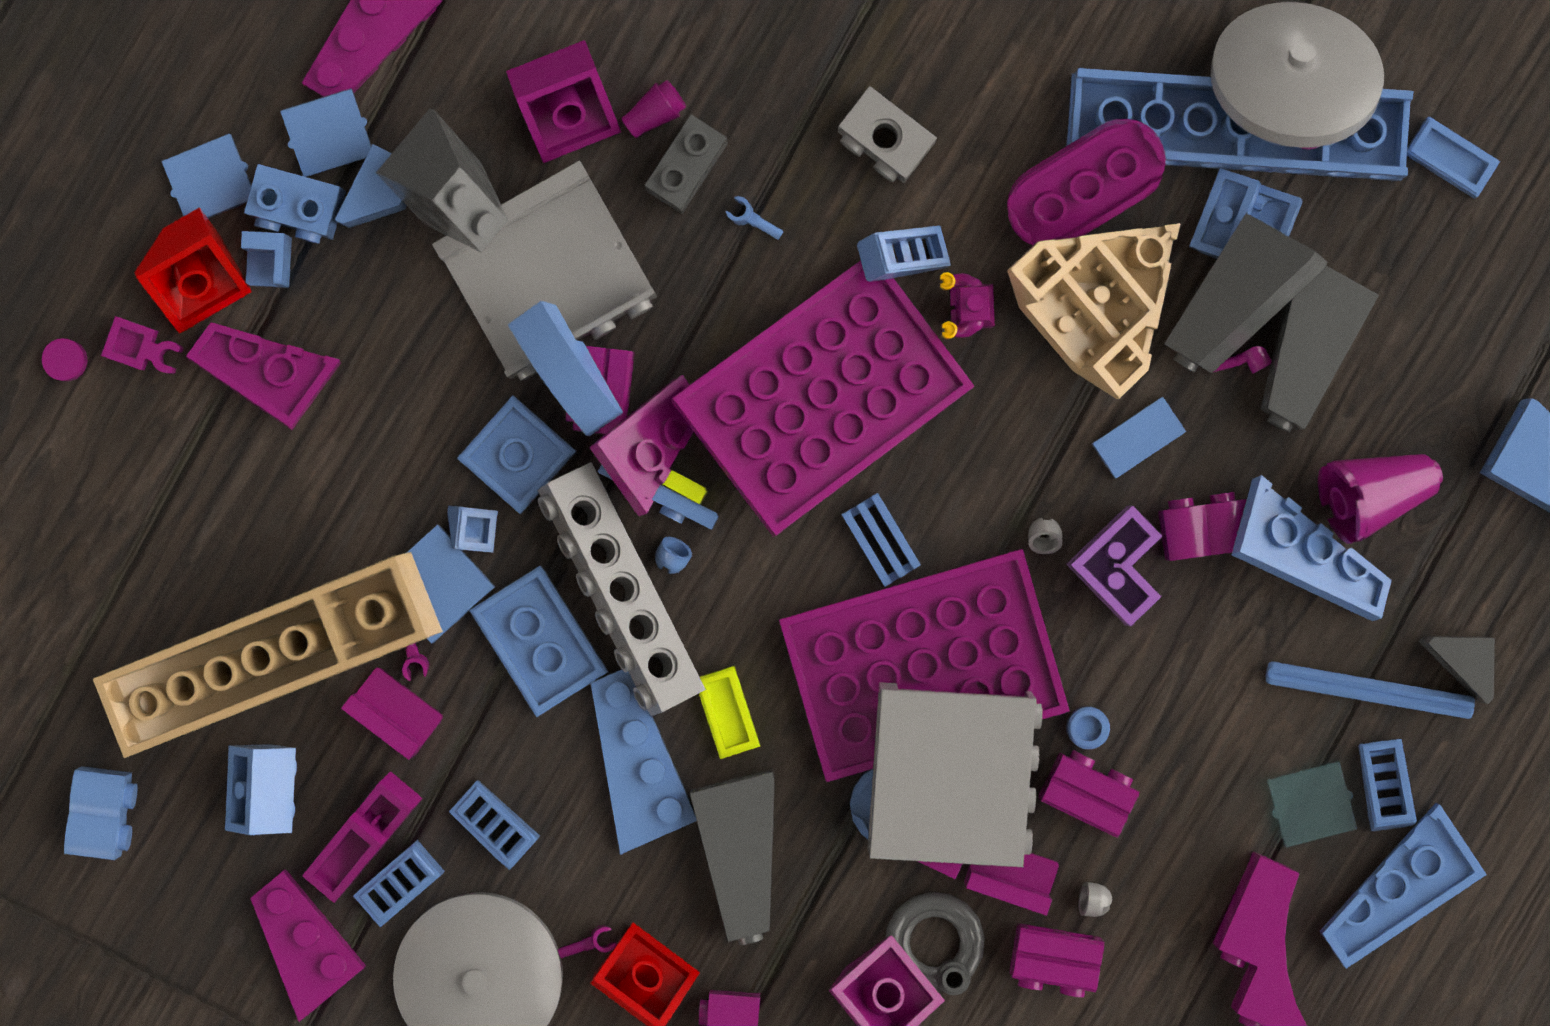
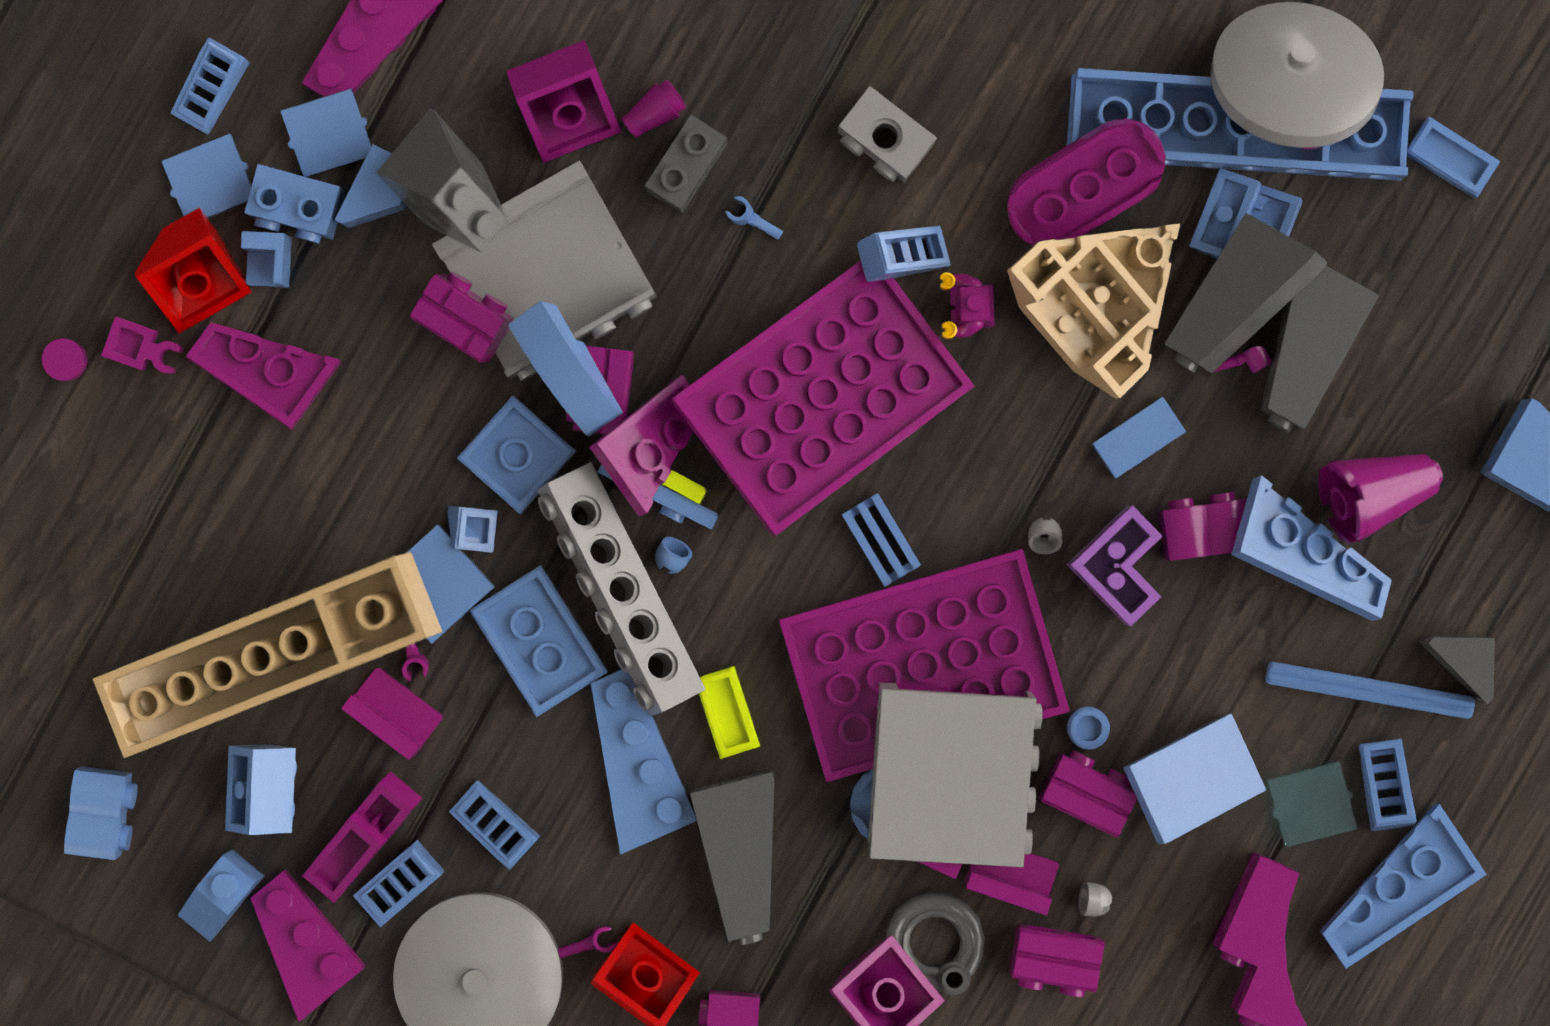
none -> medium blue slope [171,37,250,135]
none -> medium blue slope [178,849,264,942]
none -> magenta brick [410,271,514,363]
none -> tile [1123,713,1266,845]

